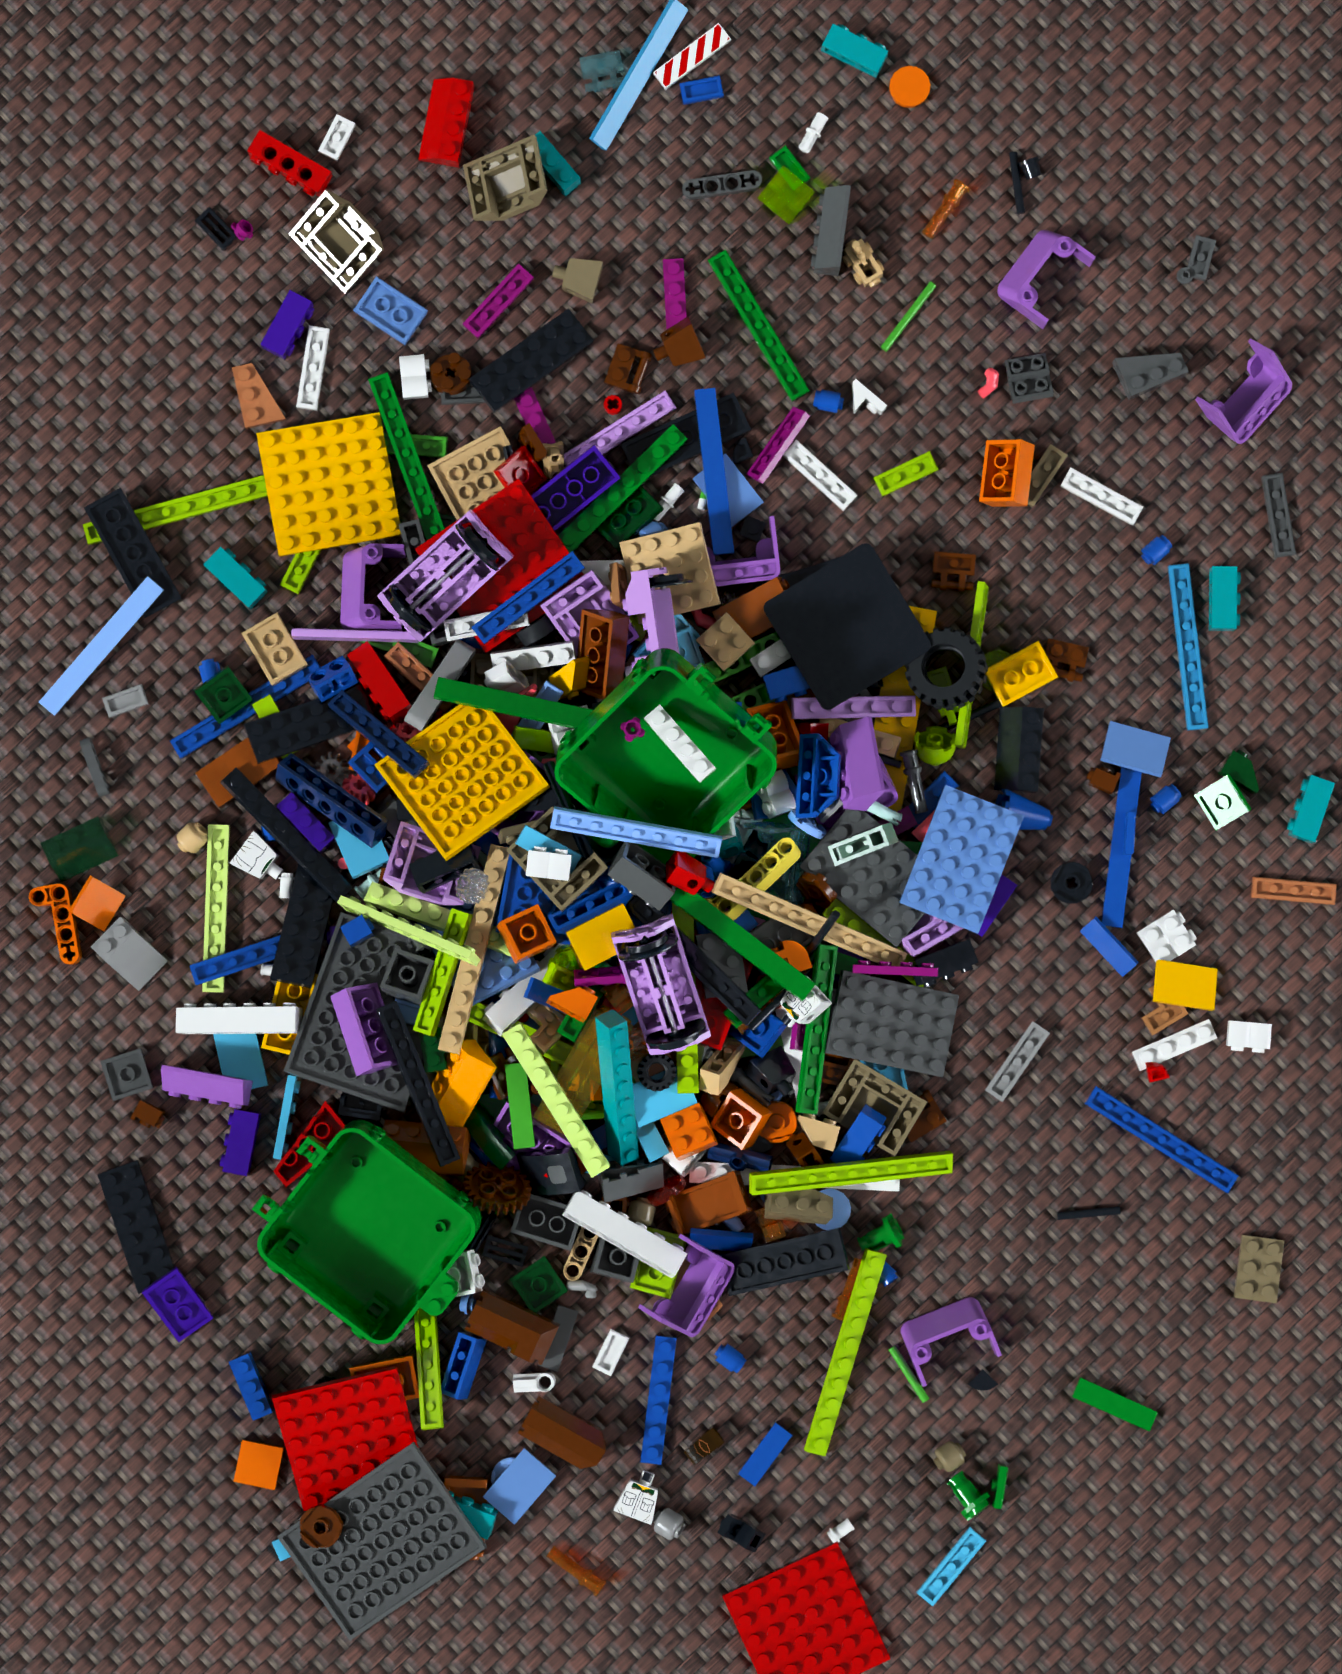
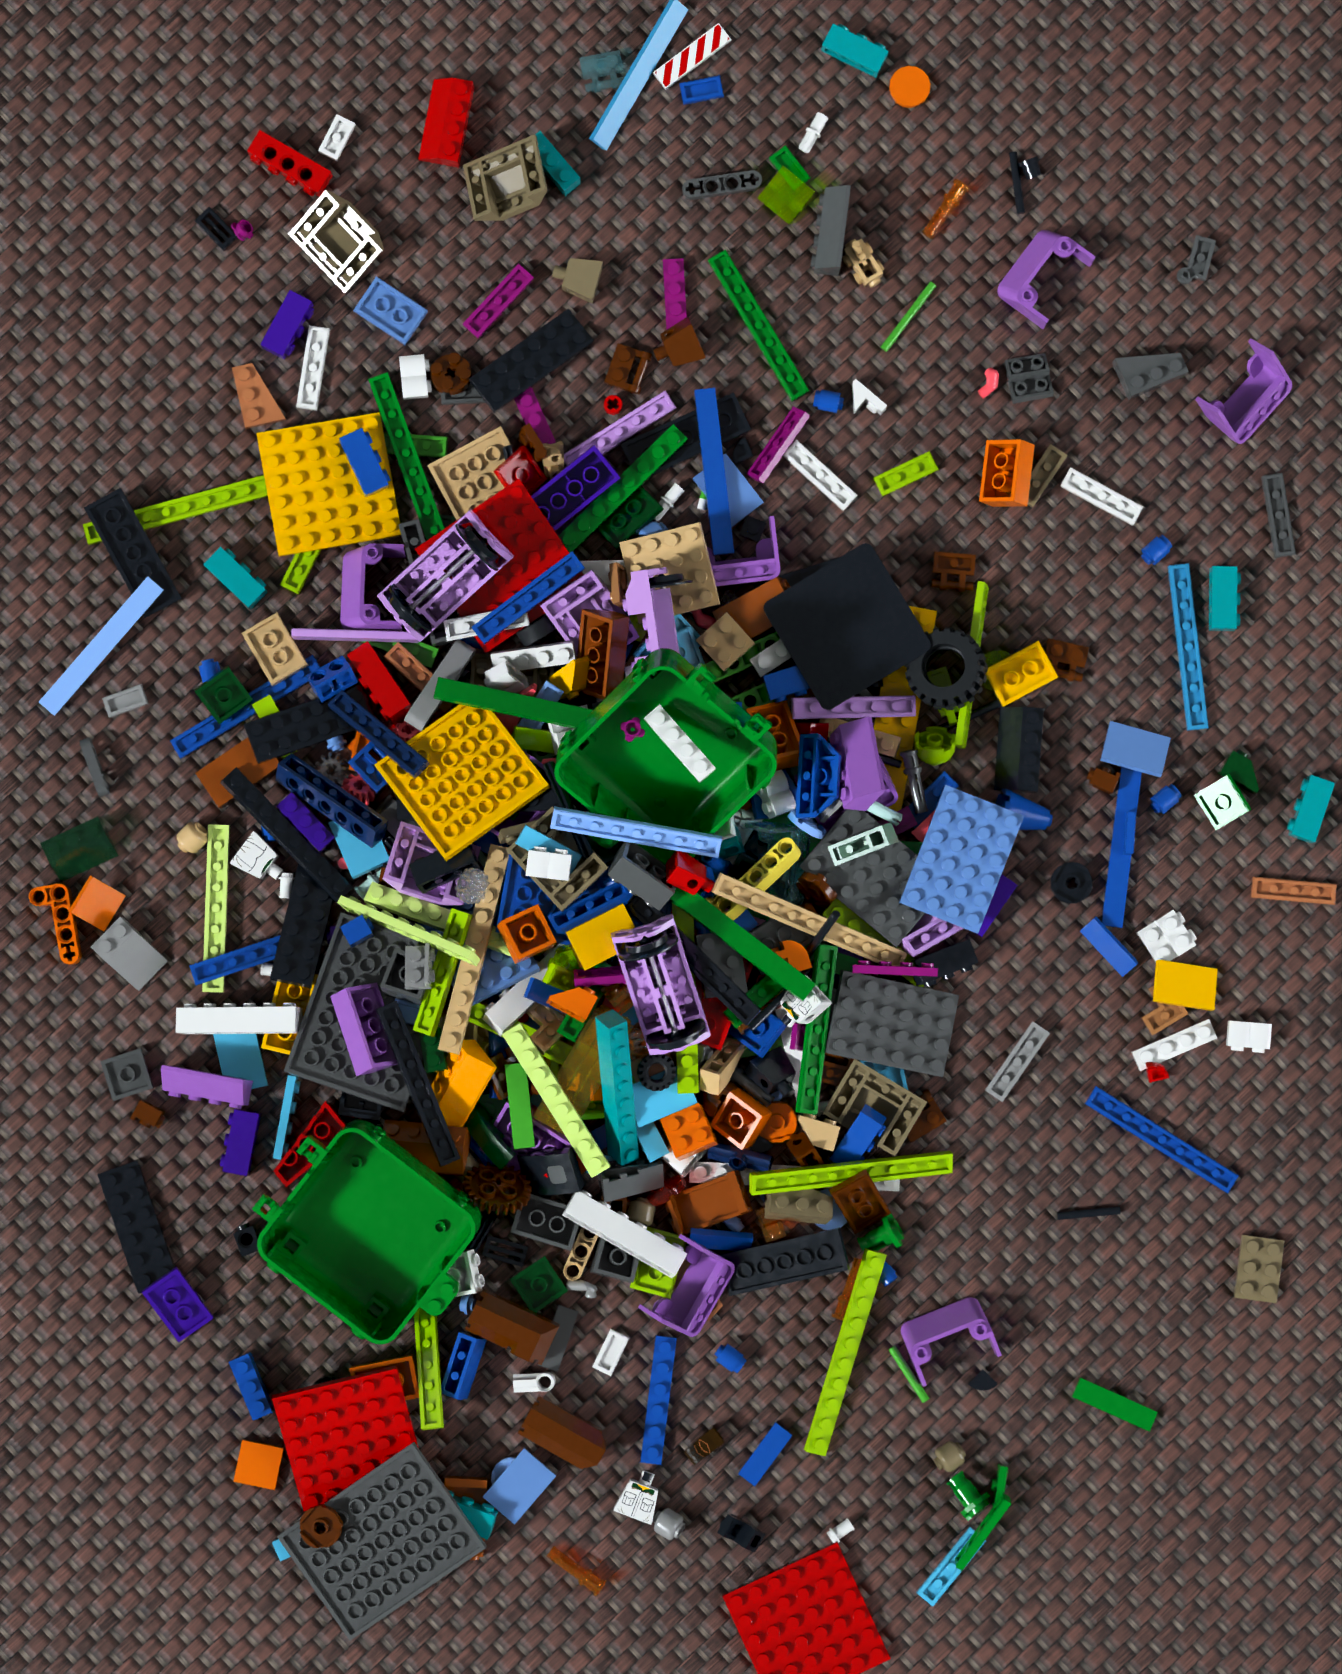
none -> black brick [233,1223,259,1257]
none -> medium blue plate [327,735,347,752]
none -> blue brick [339,428,391,497]
none -> light grey bracket [405,943,436,990]
none -> reddish brown tile [829,1169,891,1234]
none -> green tile [955,1493,1011,1571]

